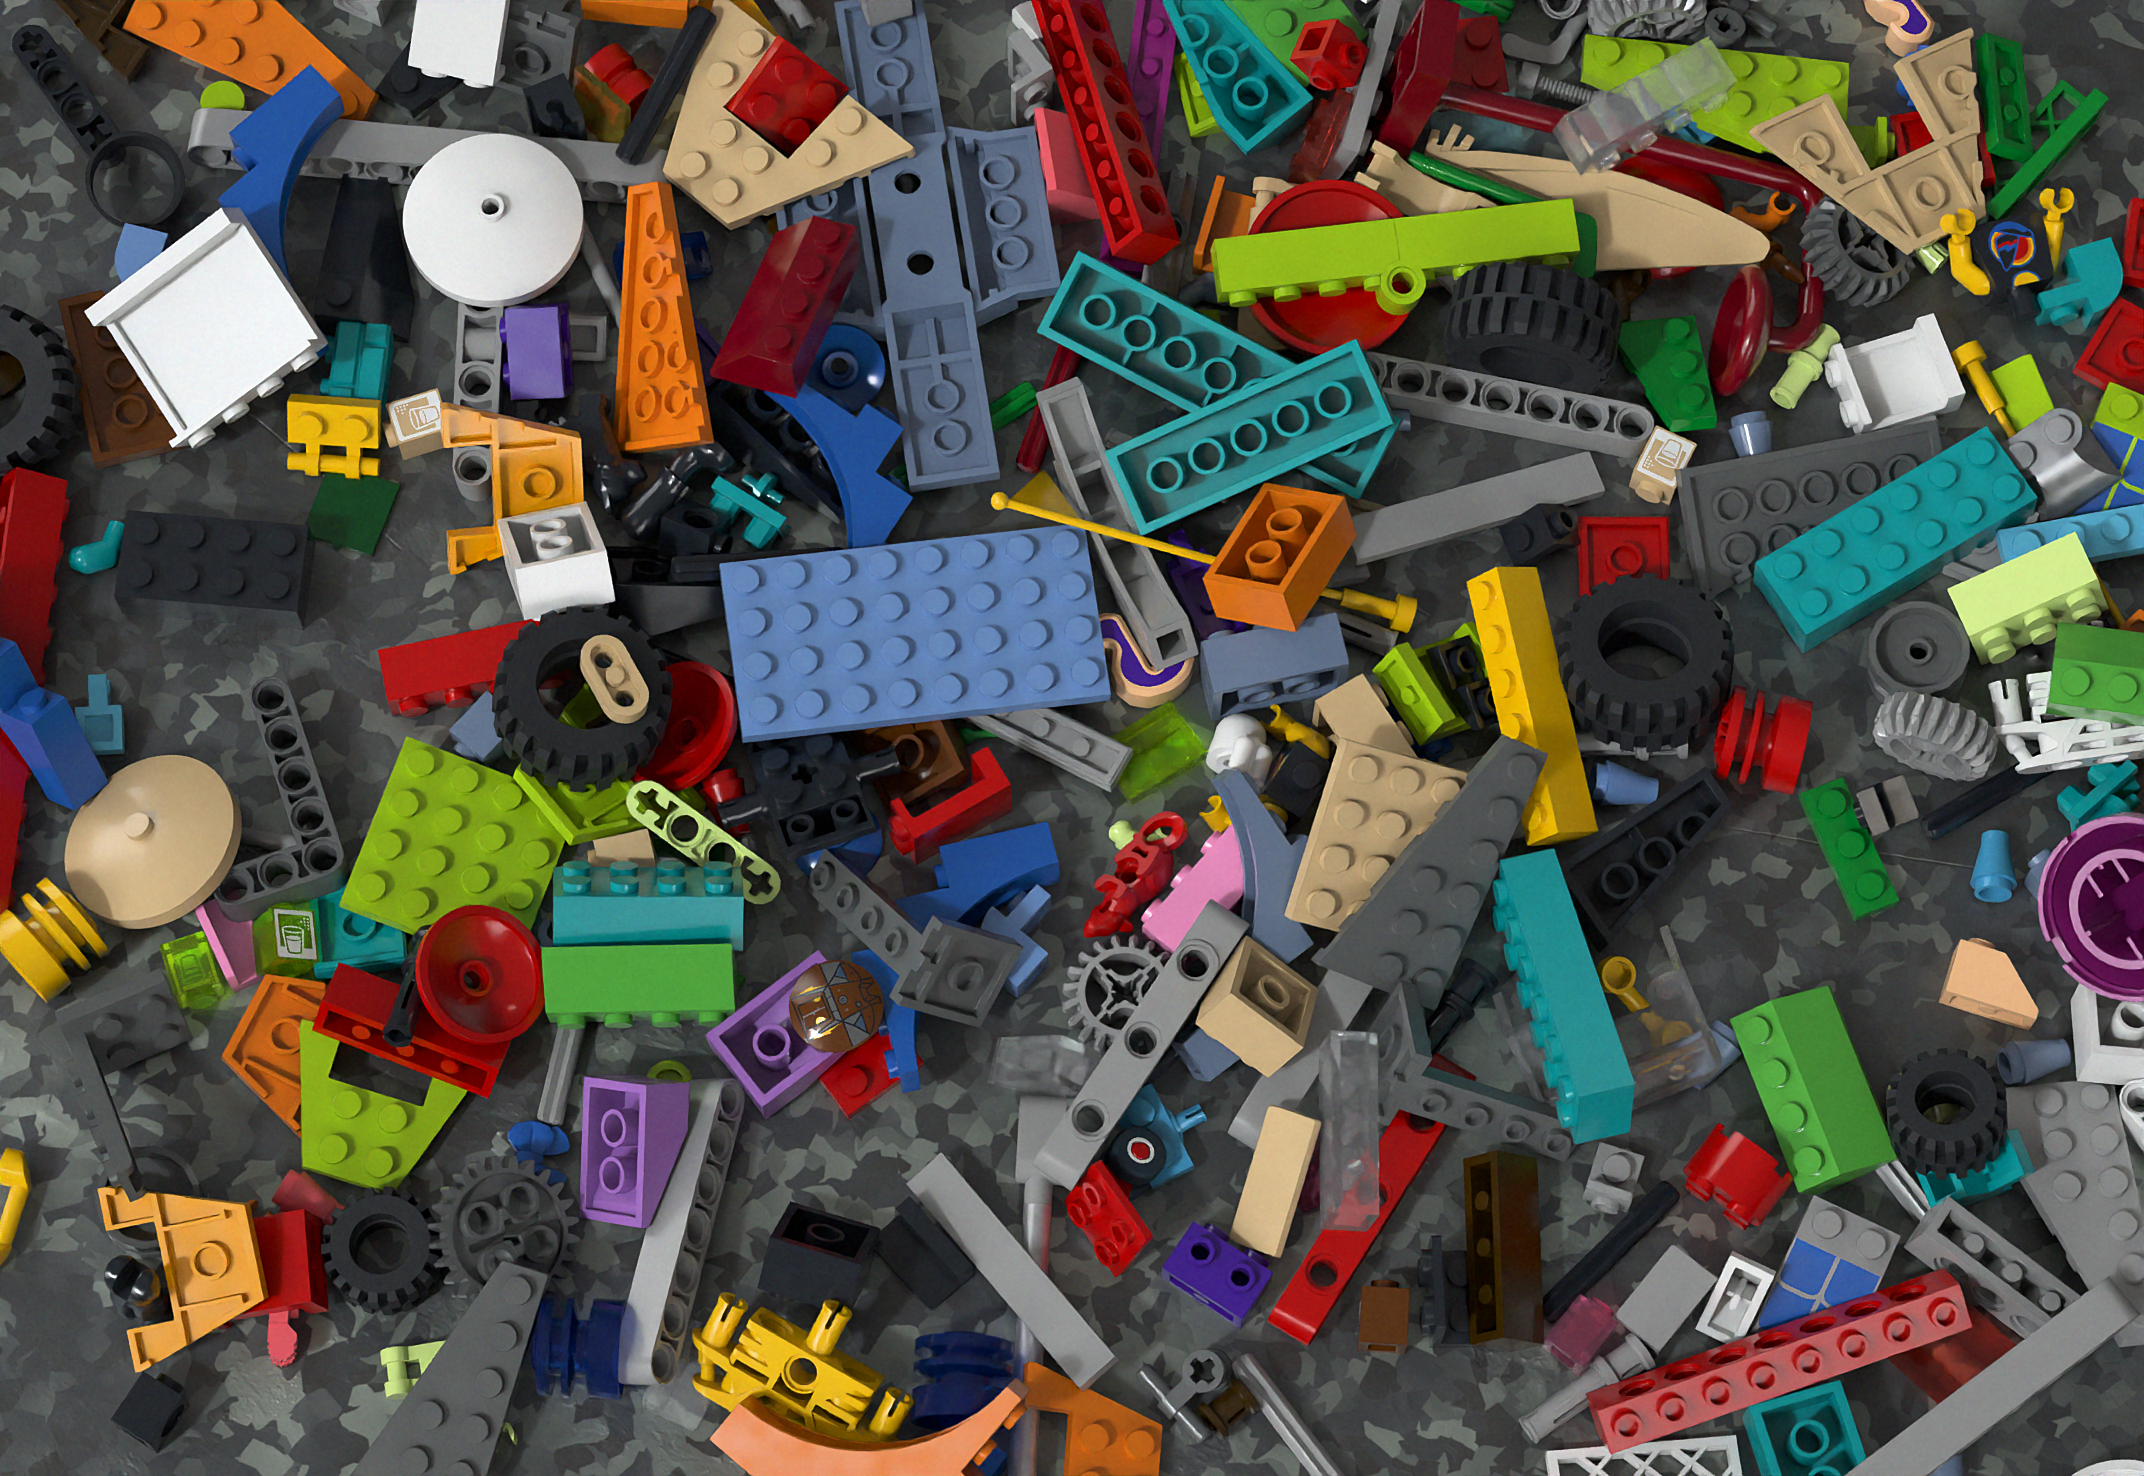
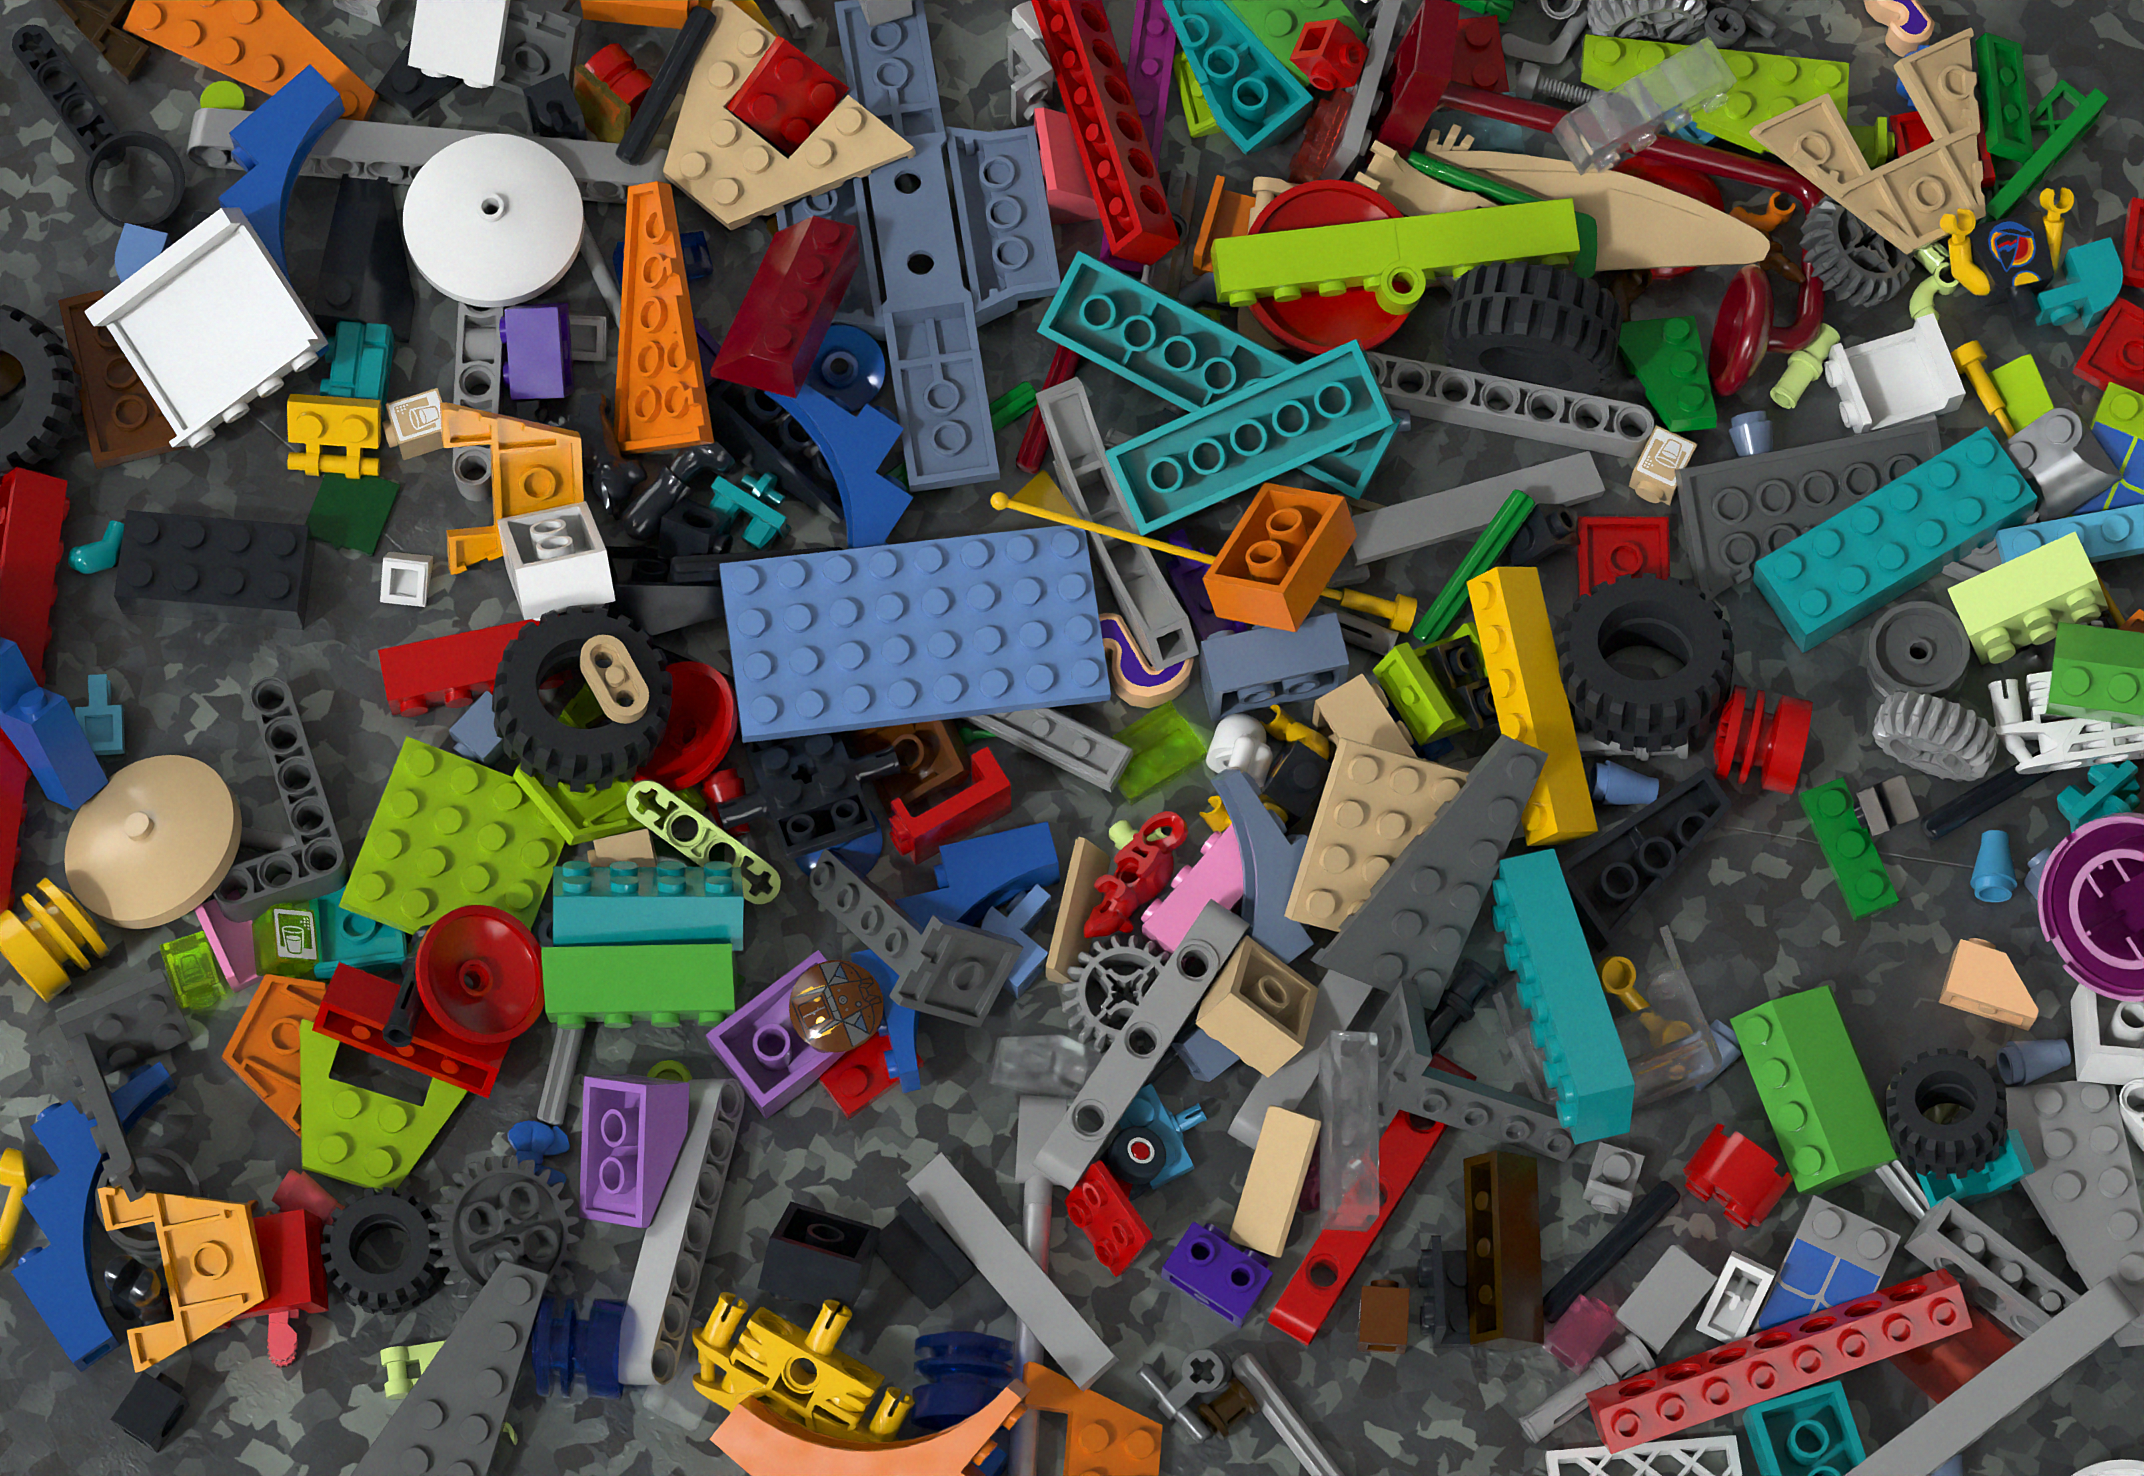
none -> blue arch [11,1061,177,1373]
none -> white slope [380,552,433,607]
none -> tan slope [1046,837,1110,984]
none -> green axle [1413,489,1535,645]
none -> yellowish green arm [1909,262,1959,323]

